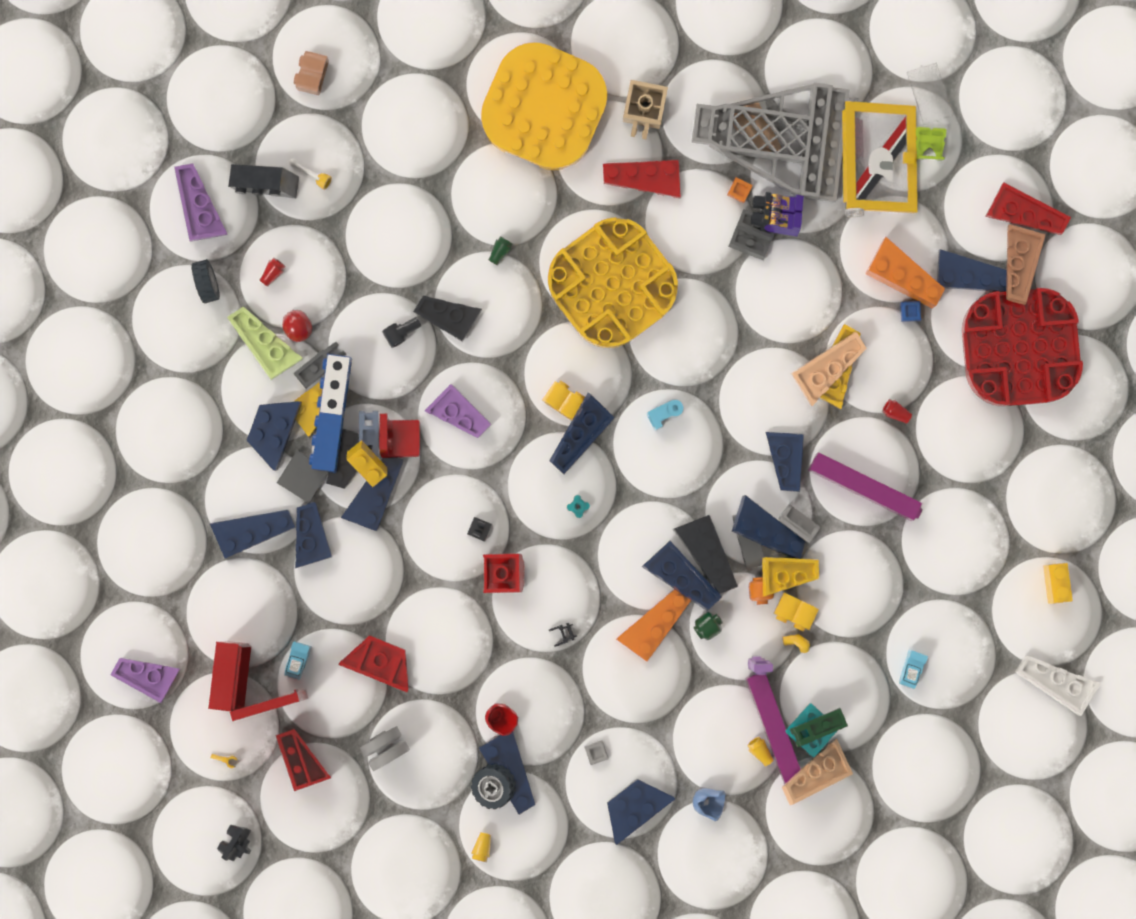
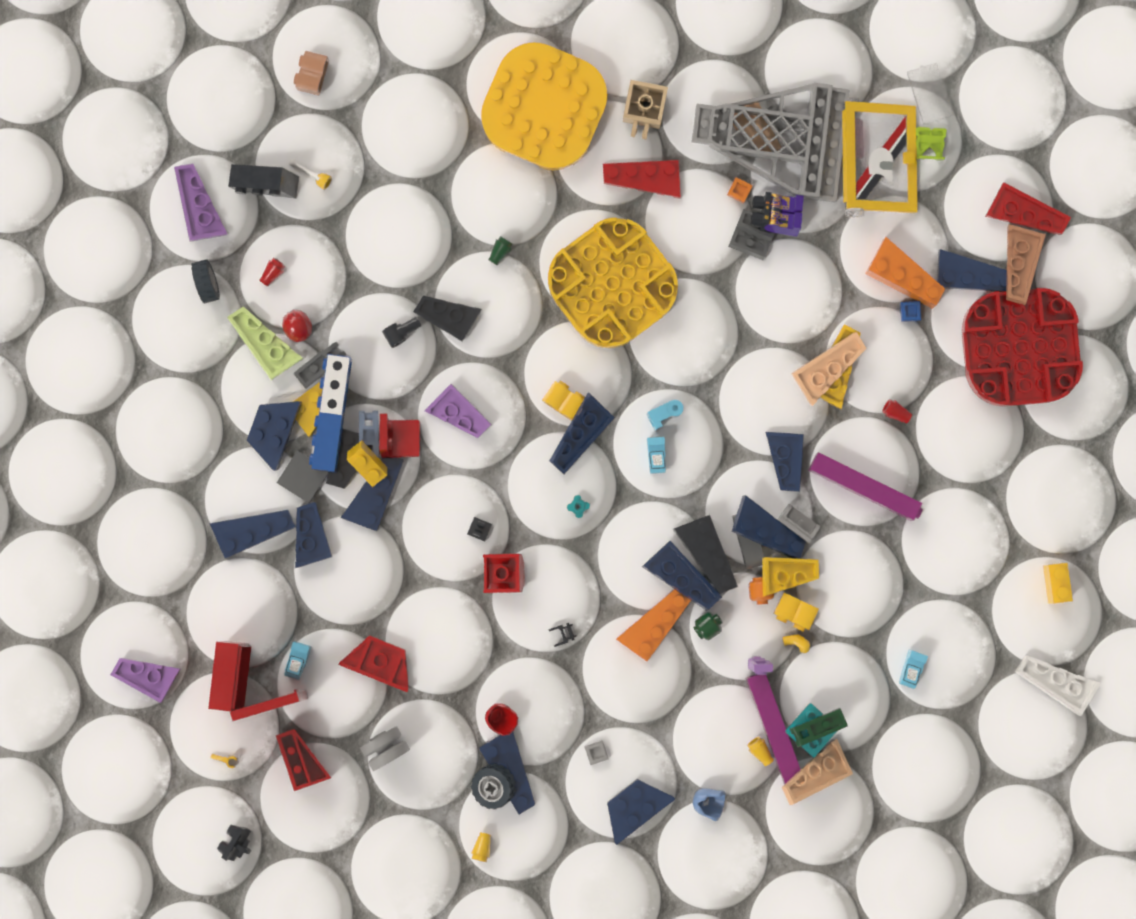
none -> medium azure leg [646,437,666,474]

